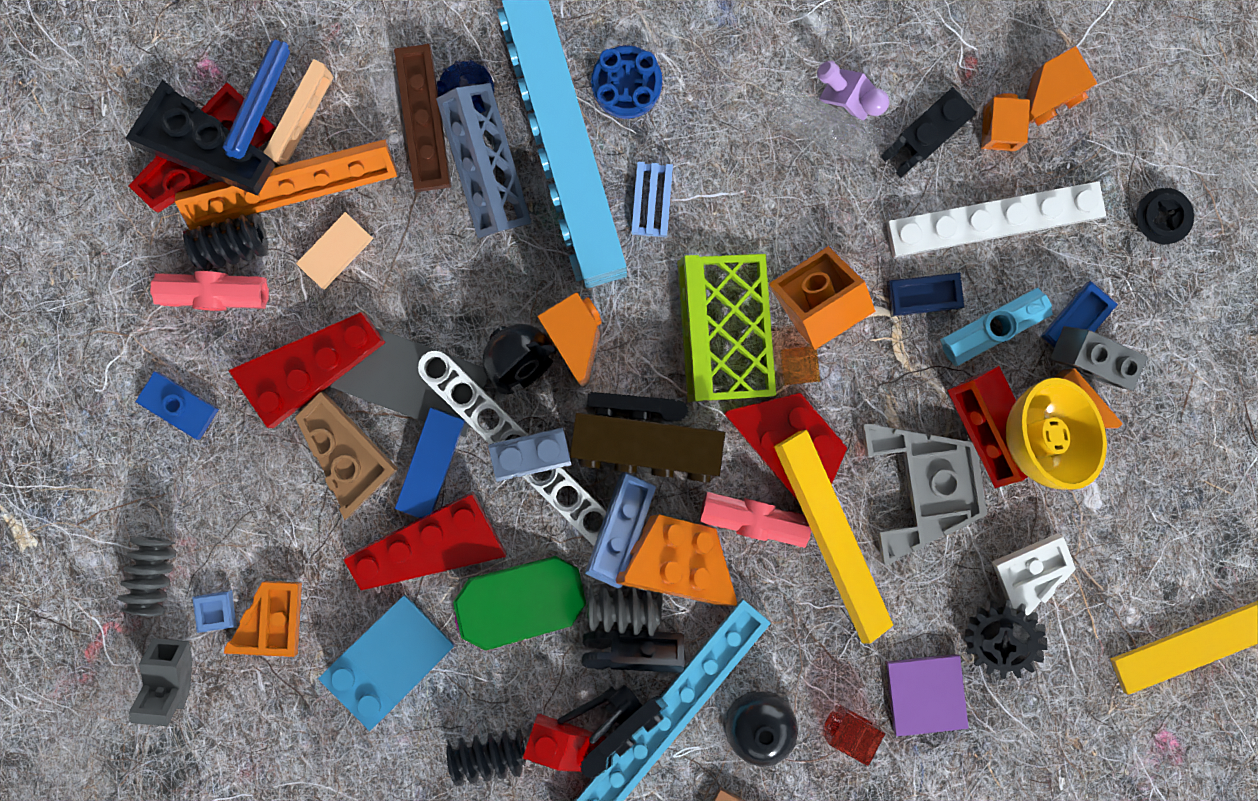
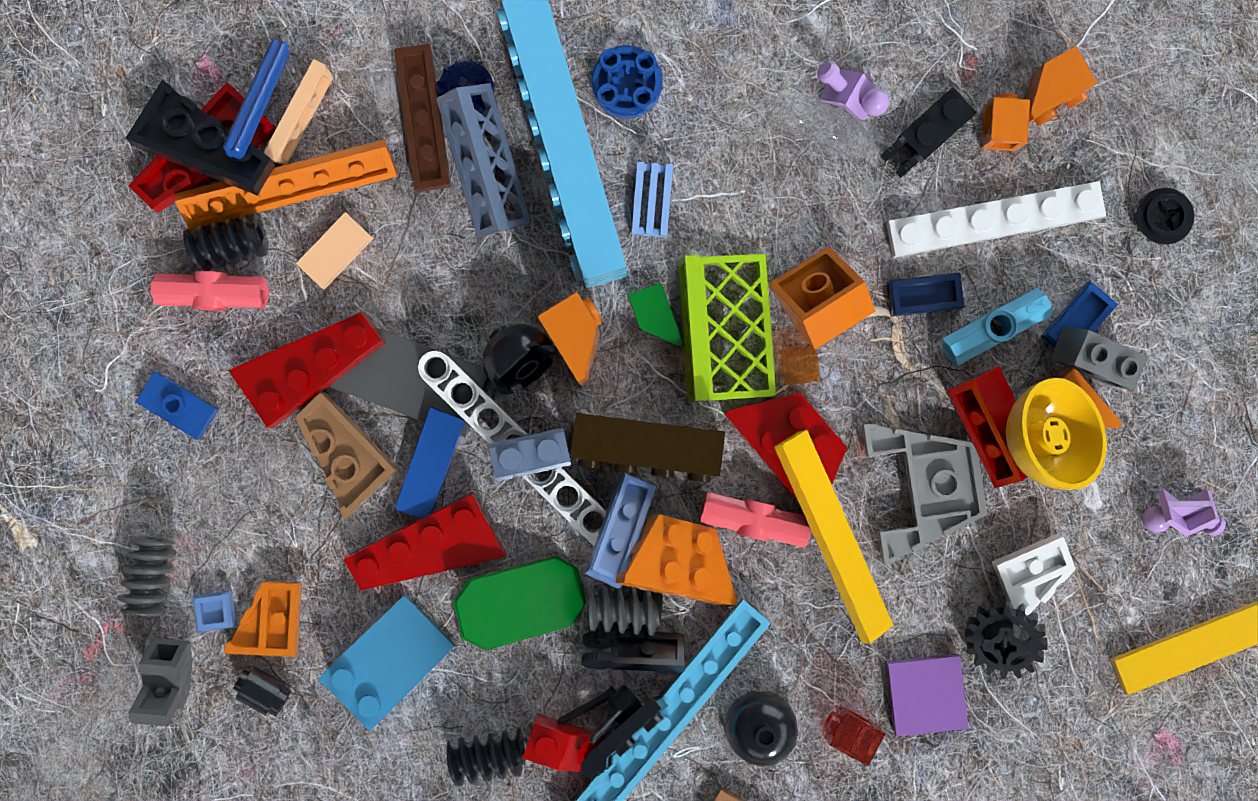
black hinge [587,392,689,422] -> none
none -> black brick [233,667,291,717]
none -> green tile [628,283,684,348]
none -> lavender piece [1142,489,1226,537]

